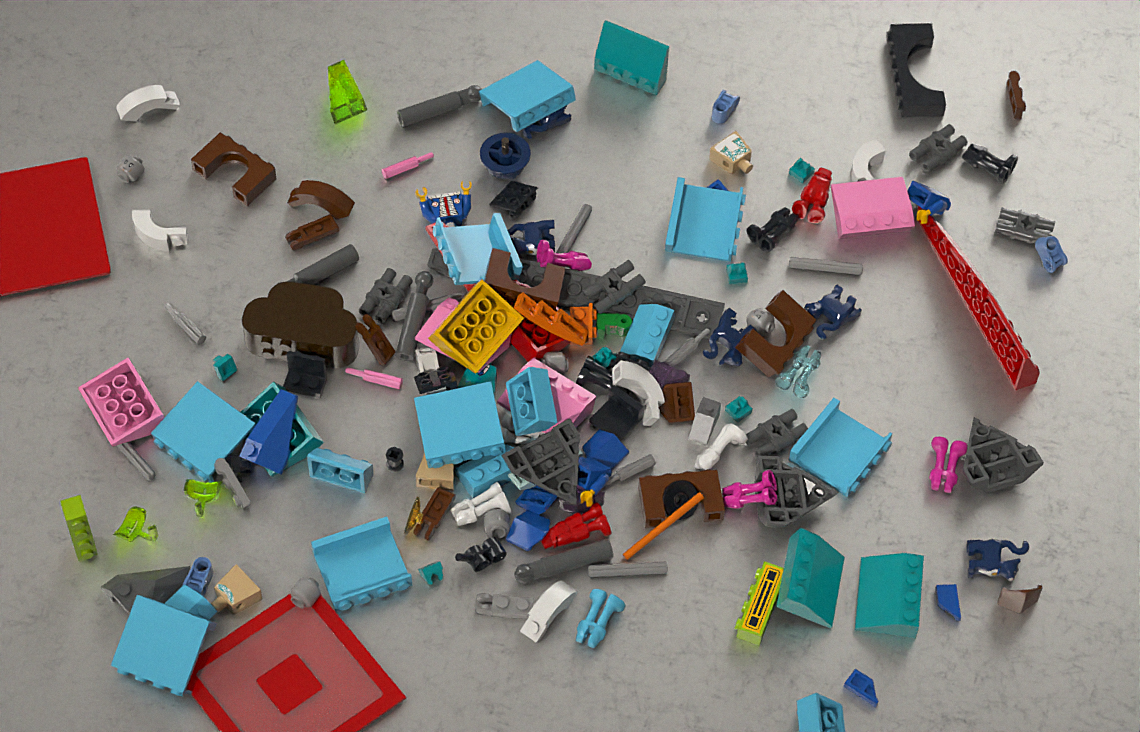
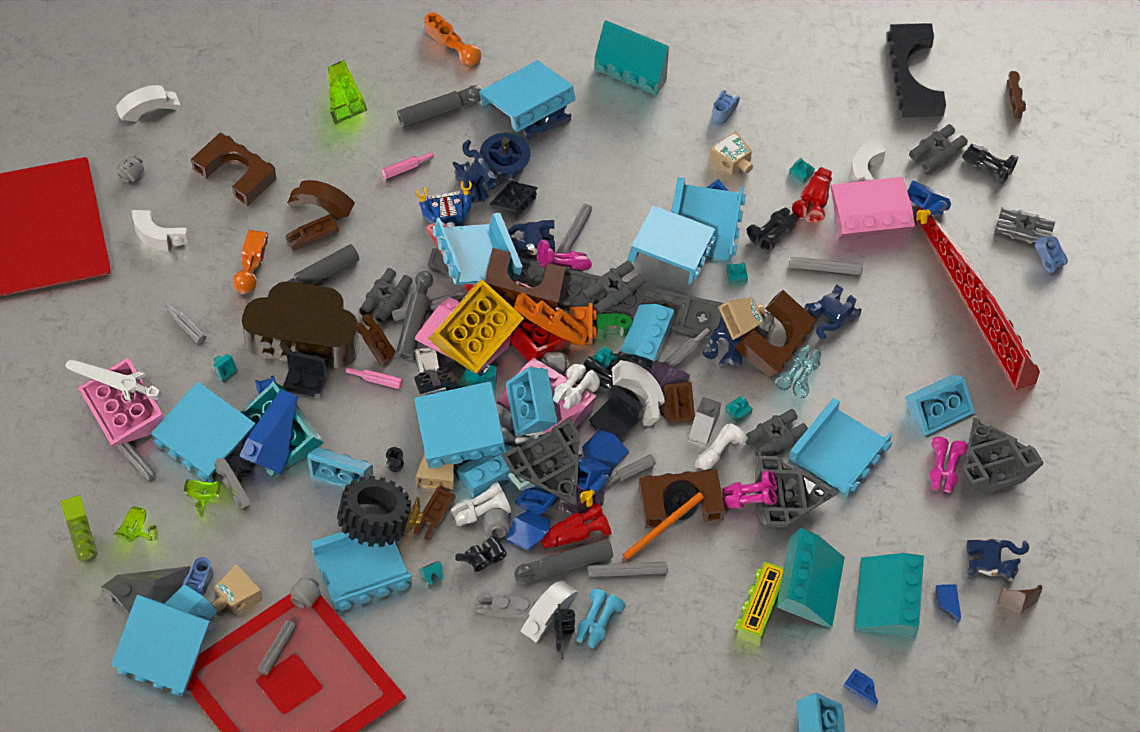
none -> white sword [66,360,162,402]
none -> orange beam [232,230,268,294]
none -> blue bush [255,375,276,395]
none -> light grey axle [258,620,296,675]
none -> black tyre [337,476,412,547]
none -> orange beam [424,12,482,67]
none -> dark blue animal [452,139,498,203]
none -> white piece [553,364,600,410]
none -> black hinge [554,604,575,660]
none -> medium azure panel [627,205,716,284]
none -> tan torso [718,297,765,340]
none -> medium azure slope [905,374,975,435]

